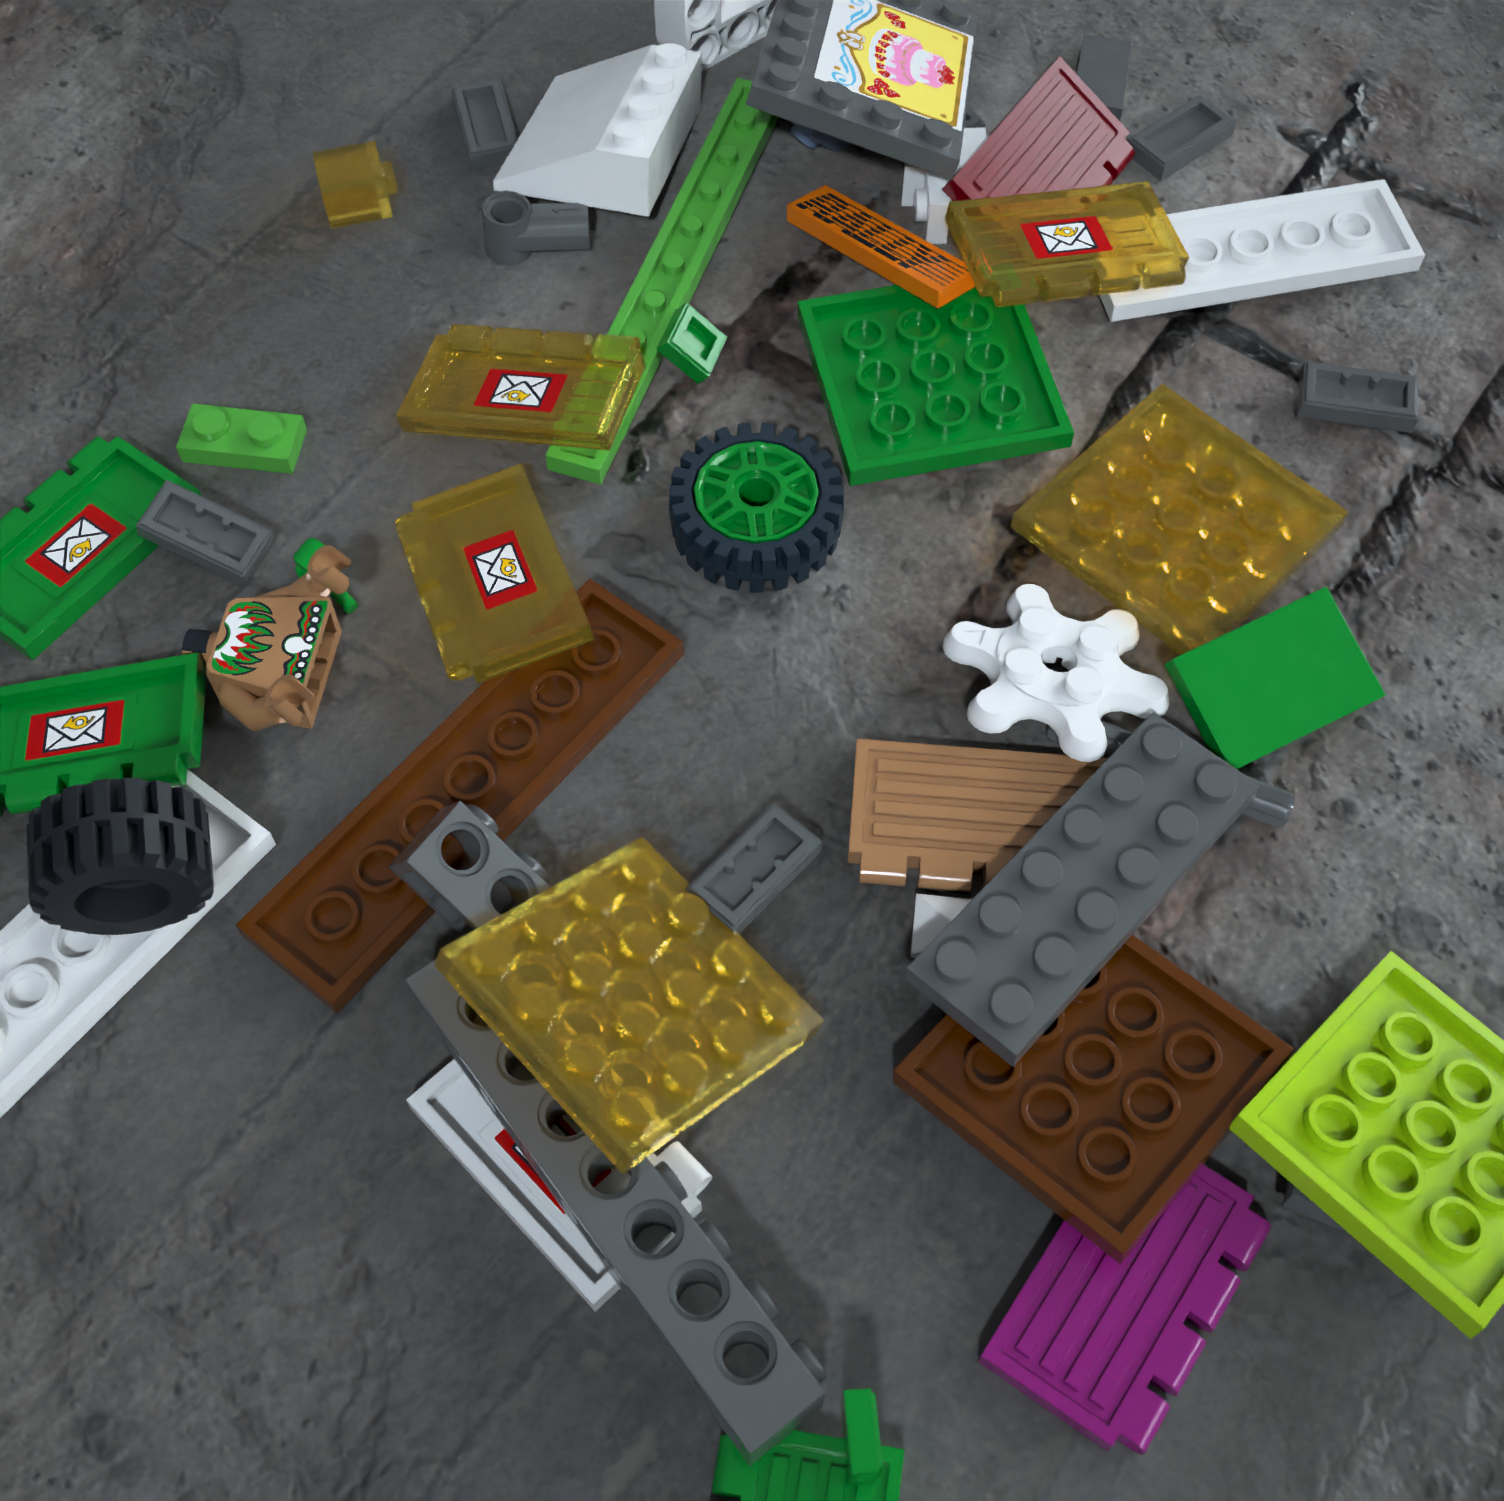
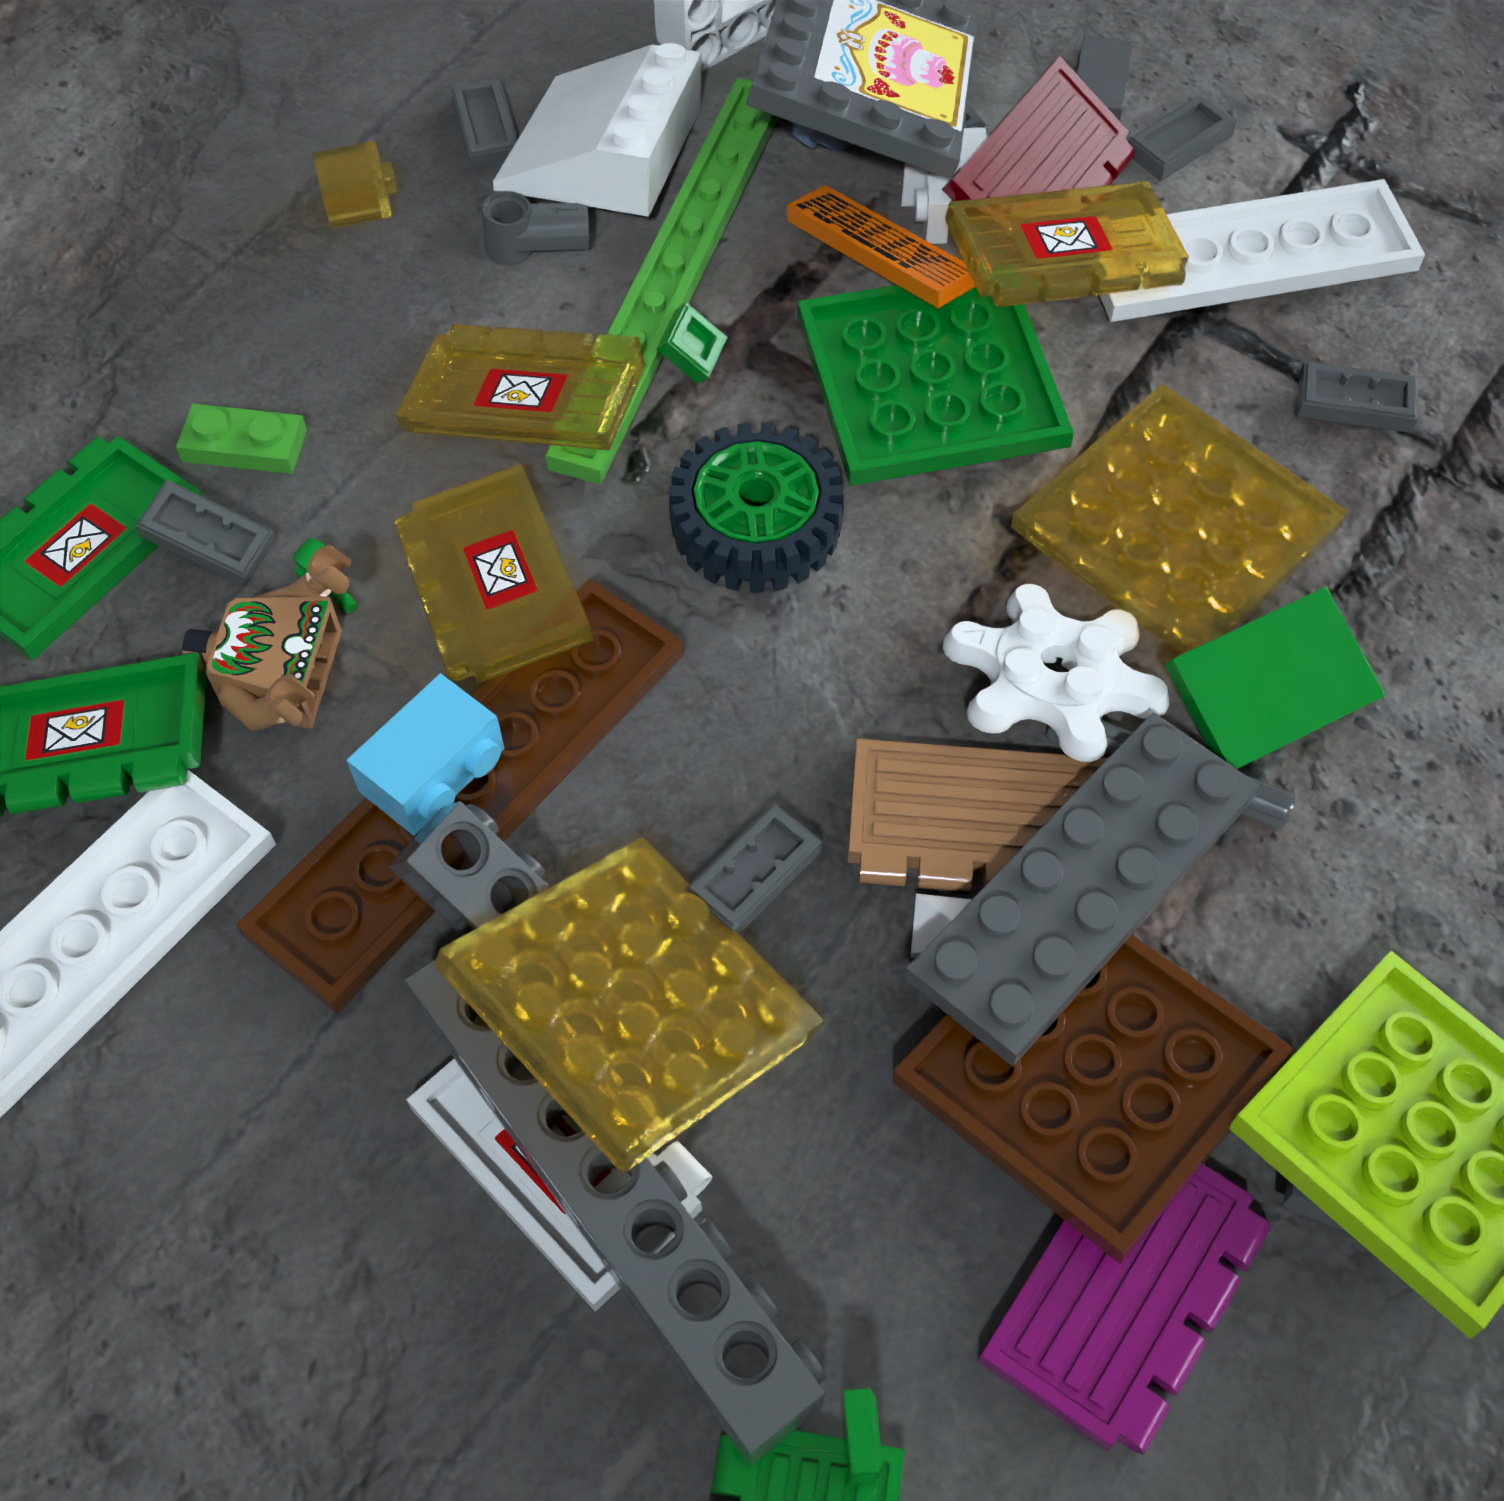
black tyre [27,778,214,935] -> none
none -> medium azure brick [346,673,505,836]

